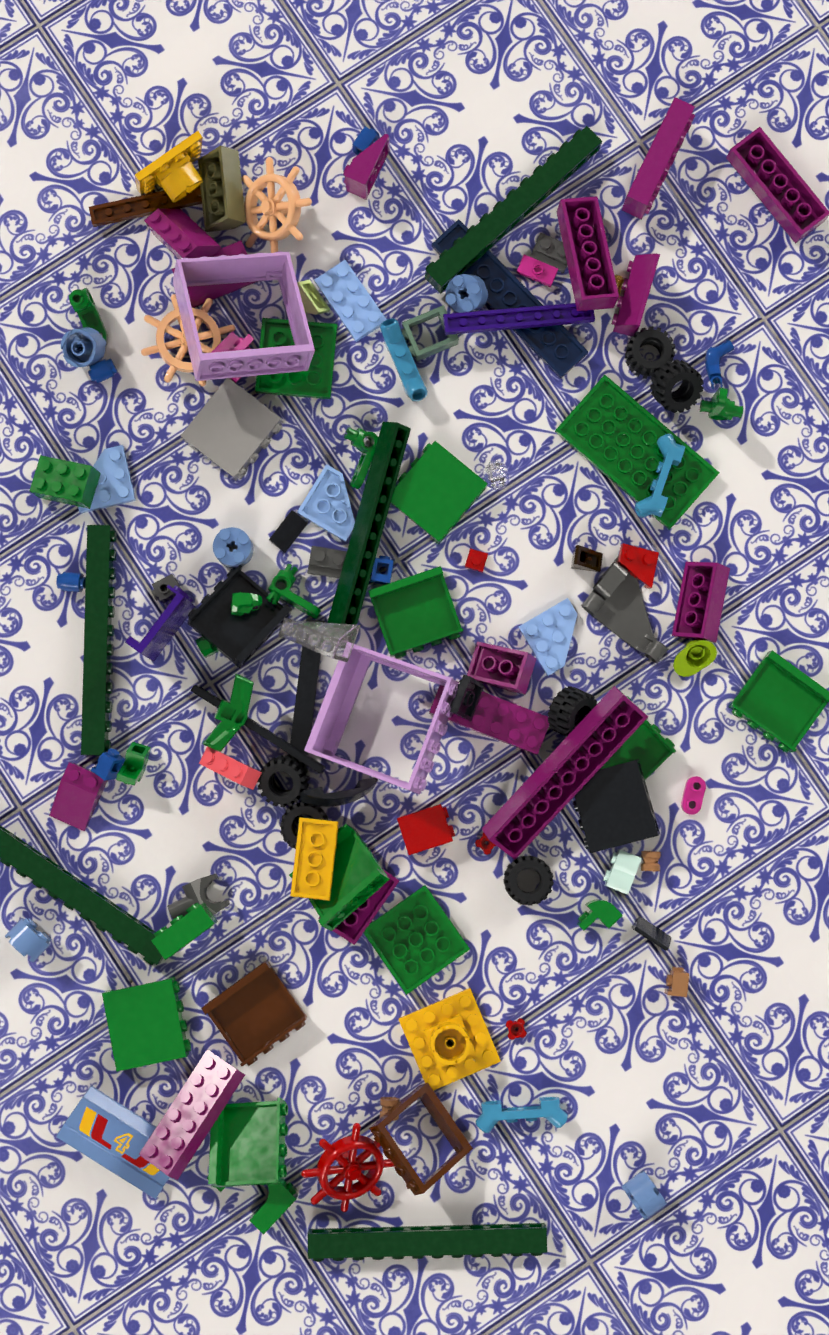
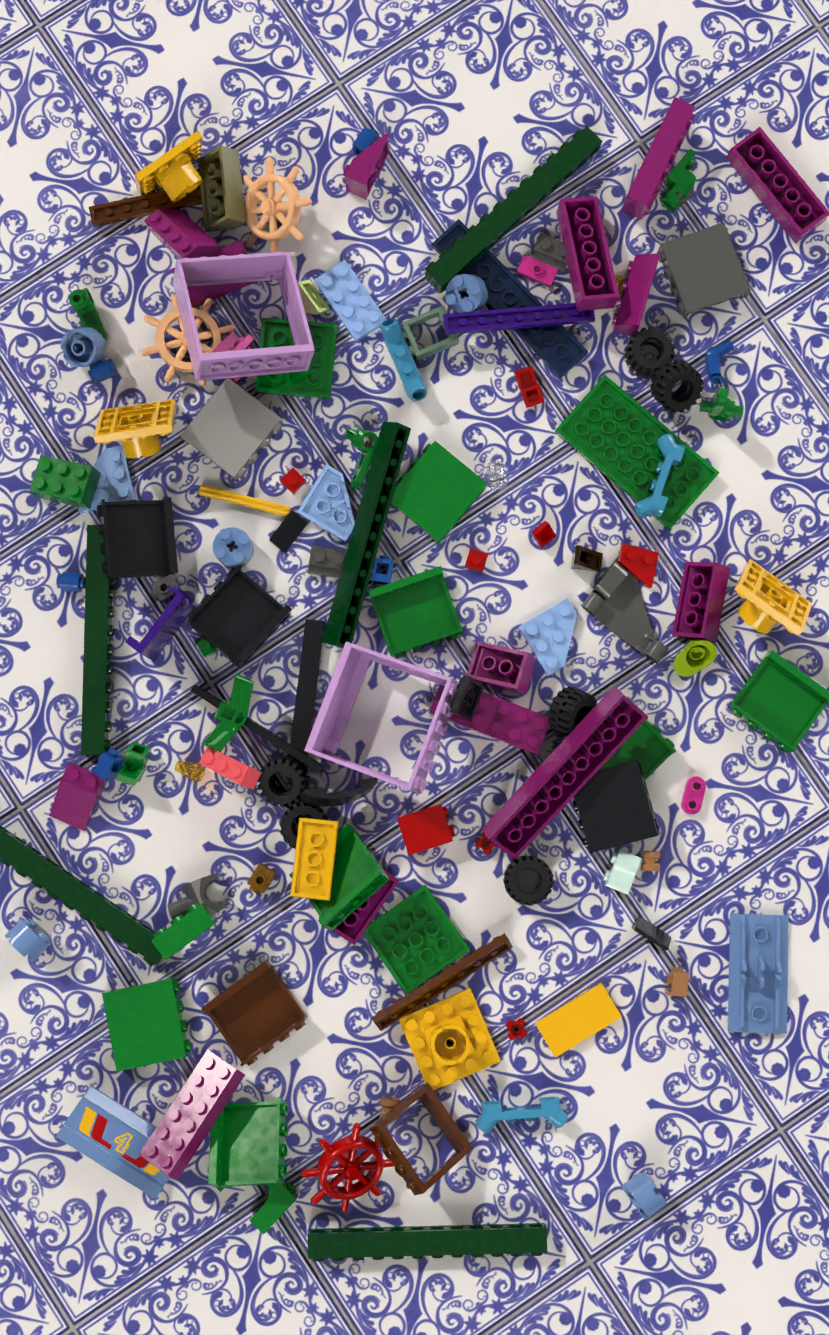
green rock [231,592,262,616] -> none
green piece [266,564,321,619] -> none
clear wedge [278,617,361,662] -> none
green brick [577,899,623,931] -> none
none -> yellow piece [94,399,177,458]
none -> black panel [97,497,178,579]
none -> clear yellow cone [175,760,205,782]
none -> yellow axle [199,485,291,517]
none -> pearl gold brick [247,863,277,894]
none -> red plate [279,468,307,495]
none -> reddish brown plate [371,933,513,1031]
none -> red slope [513,366,544,408]
none -> red plate [531,521,556,548]
none -> yellow tile [535,982,622,1058]
none -> dark grey panel [657,222,751,319]
none -> green plate [660,149,696,212]
none -> medium blue hinge [728,913,789,1034]
none -> yellow piece [734,559,812,636]

